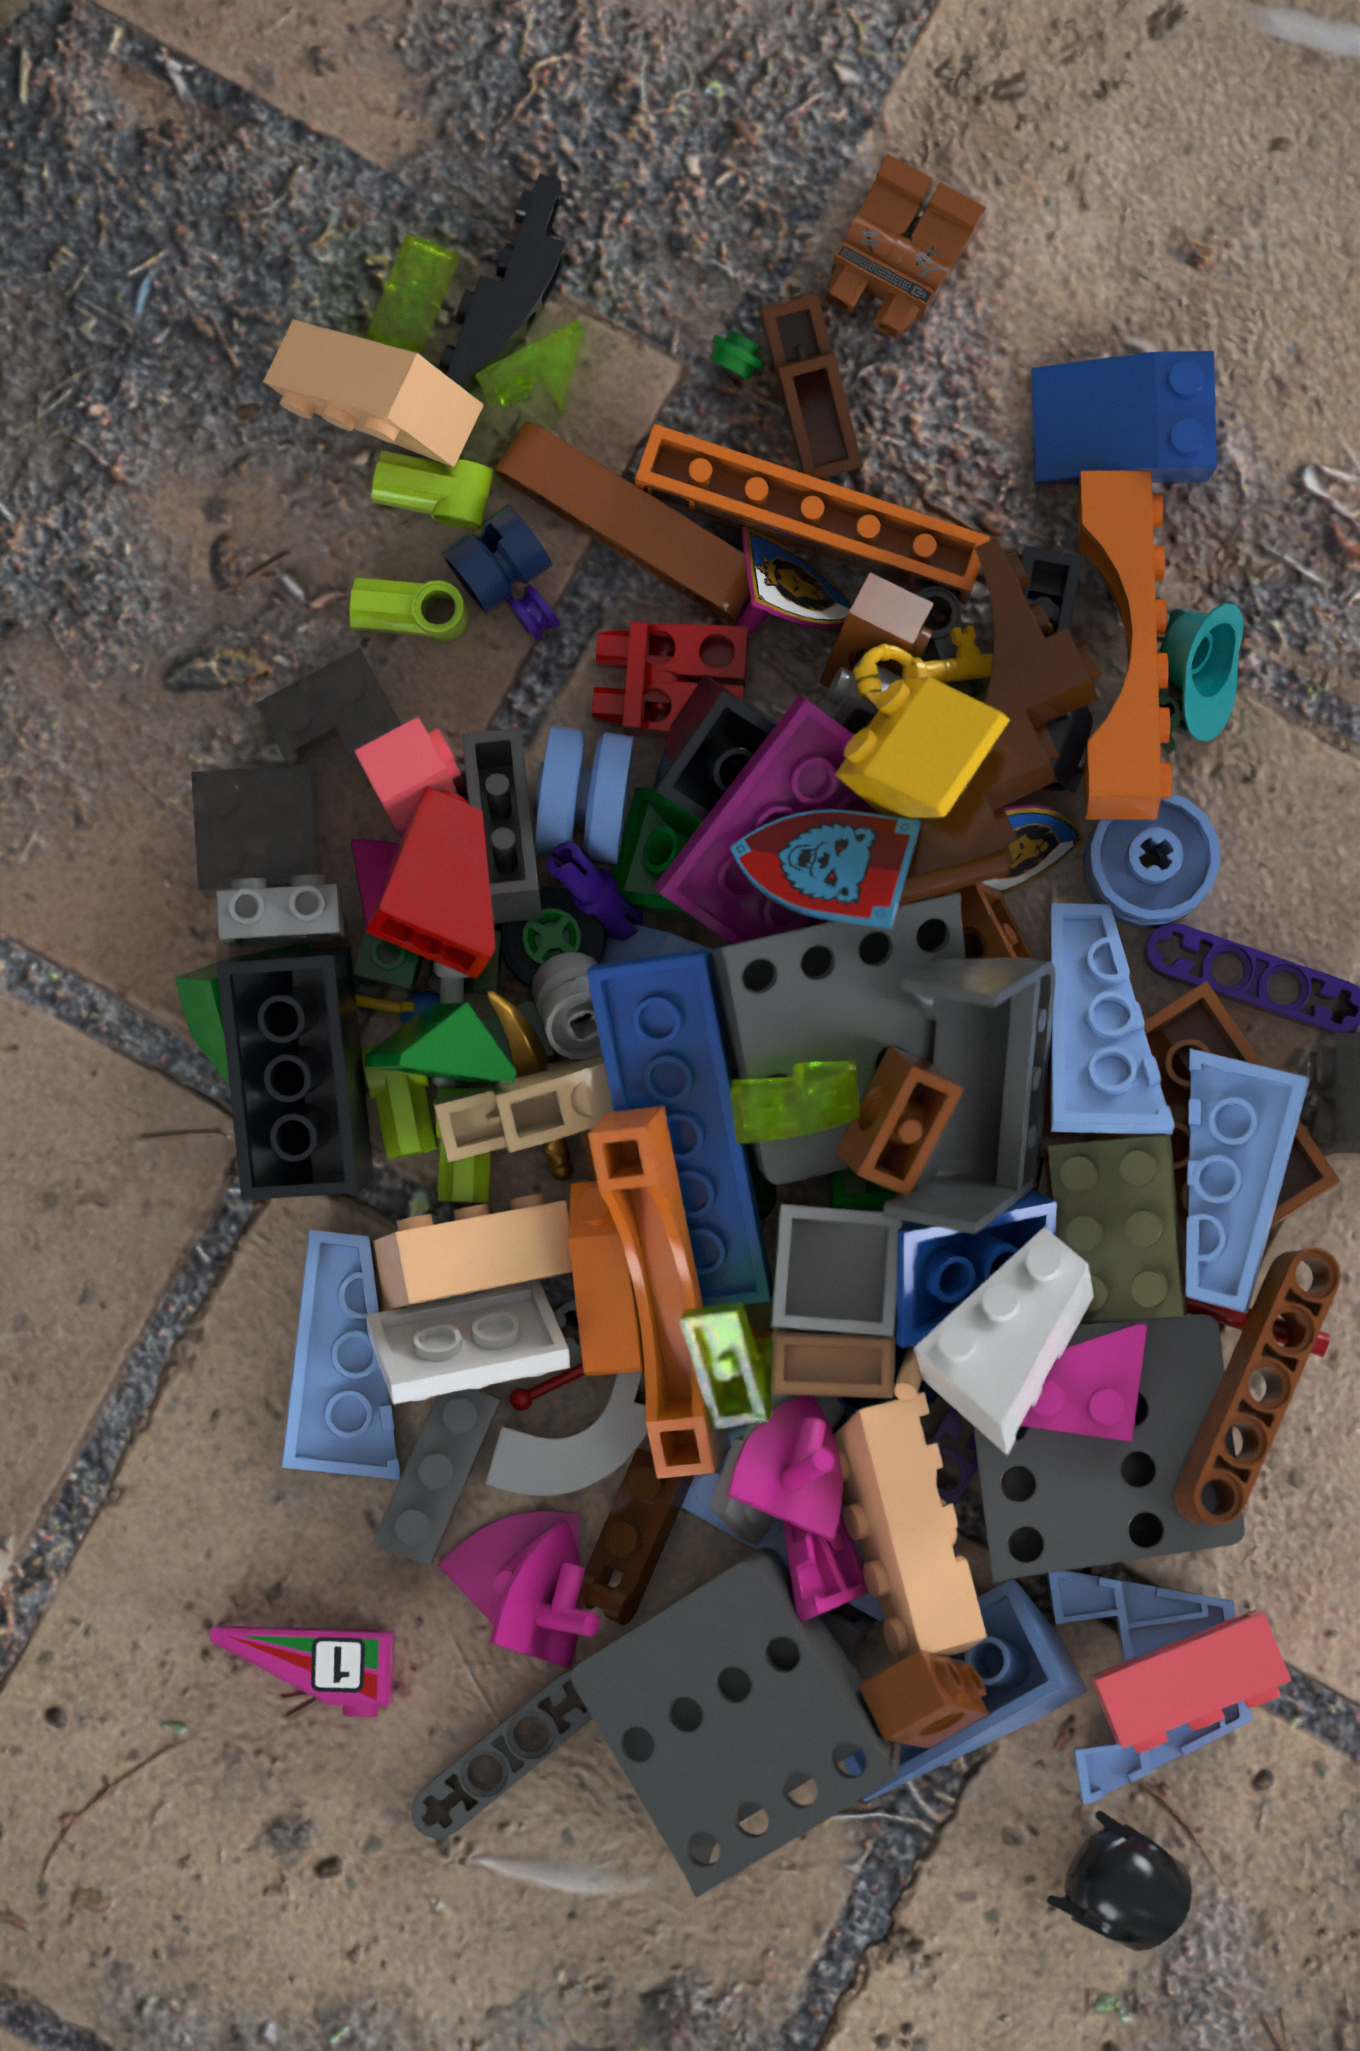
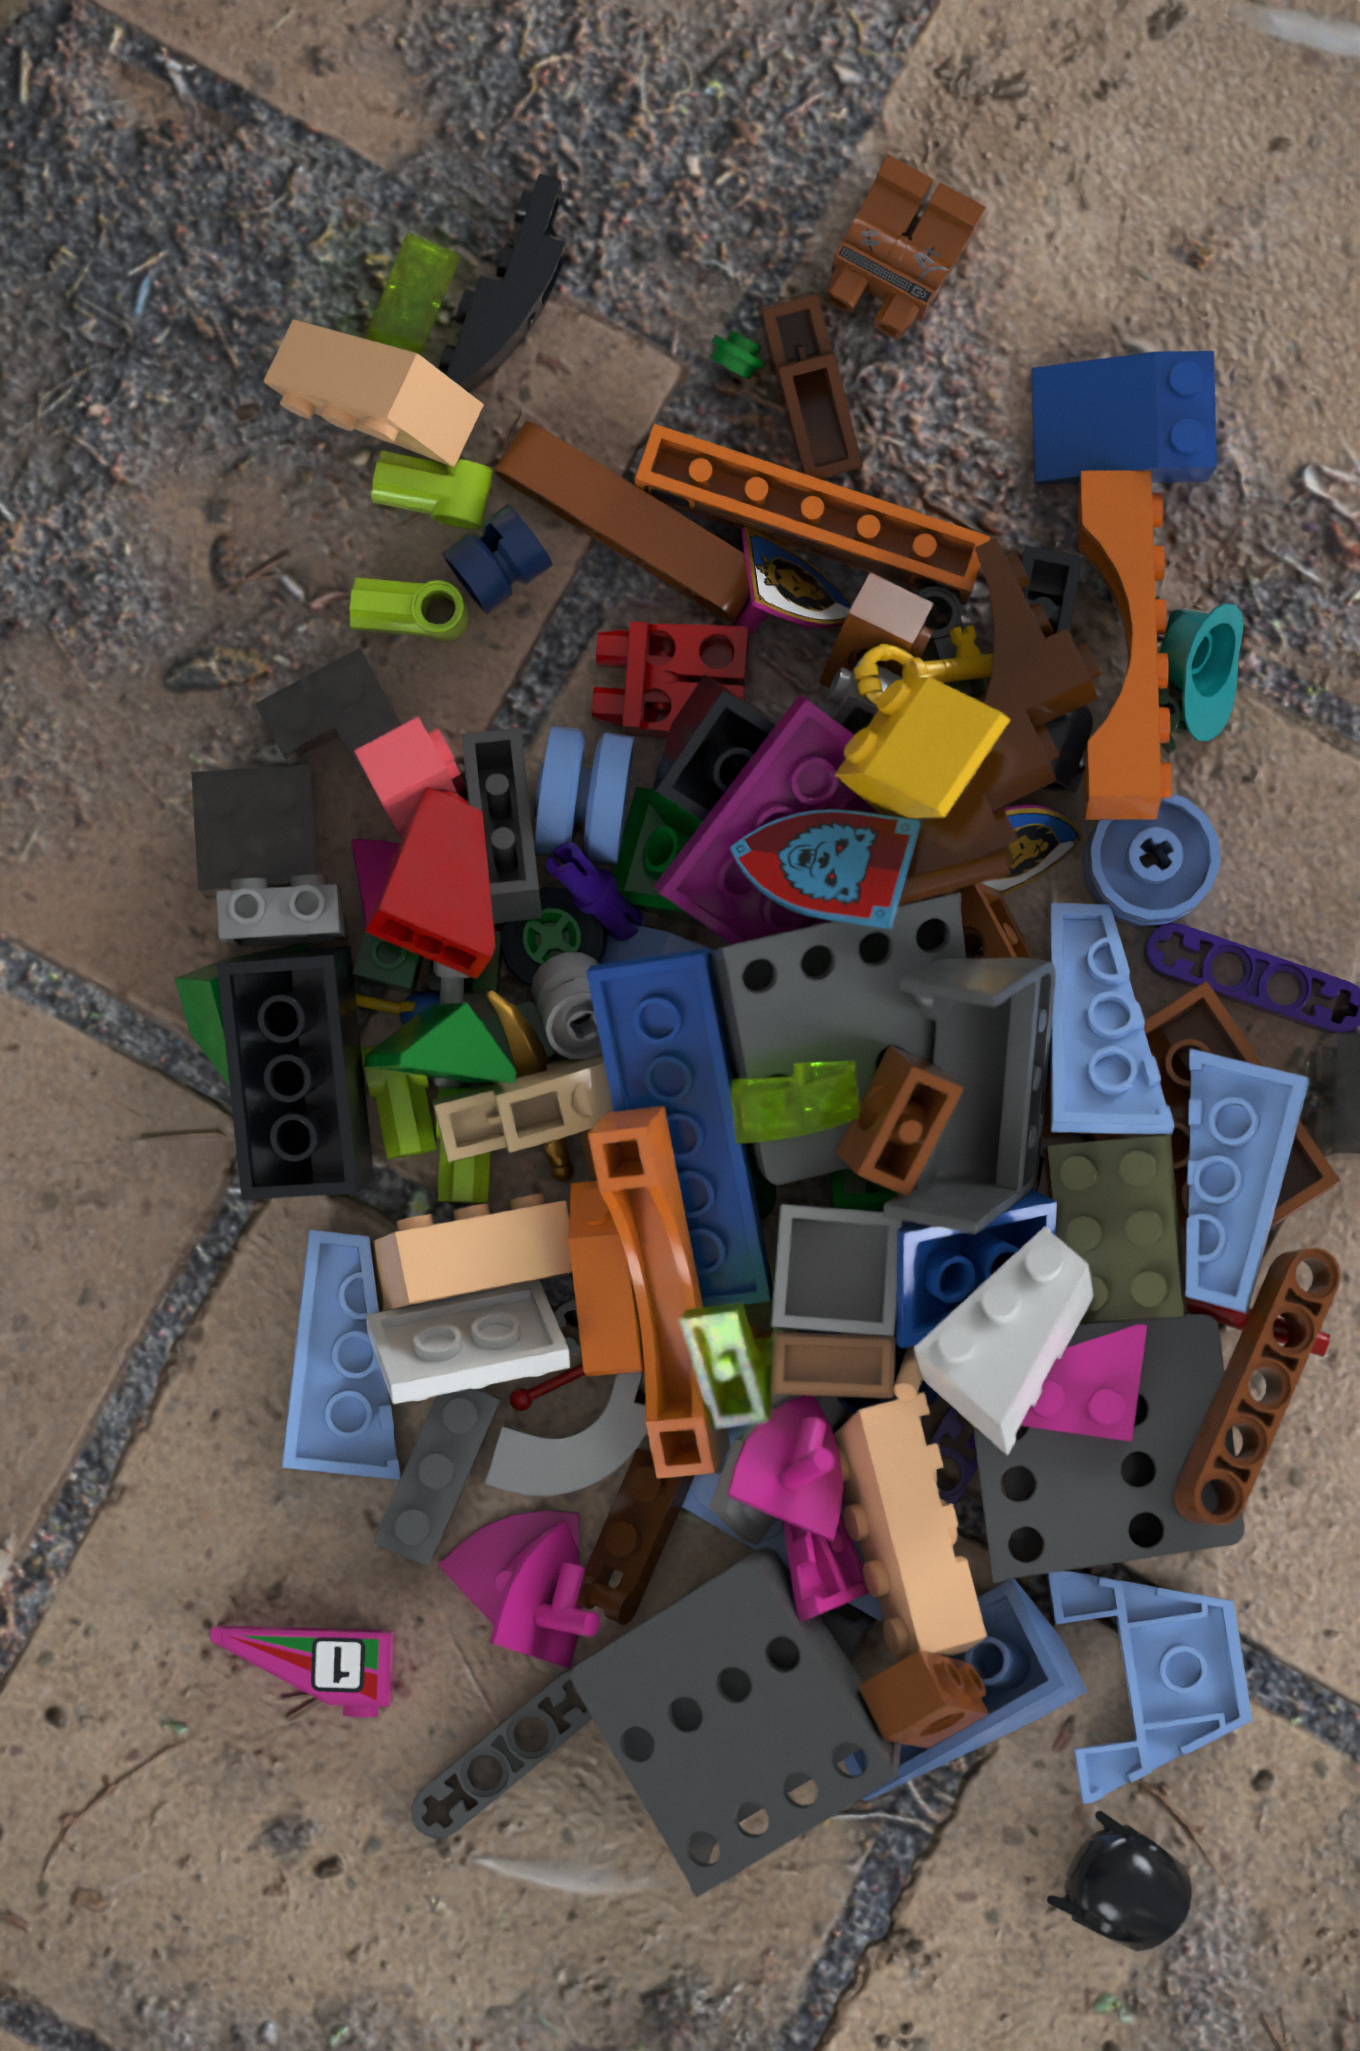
clear neon green slope [475,320,585,420] -> none
dark purple bush [506,584,561,644] -> none
coral brick [1089,1609,1292,1753] -> none

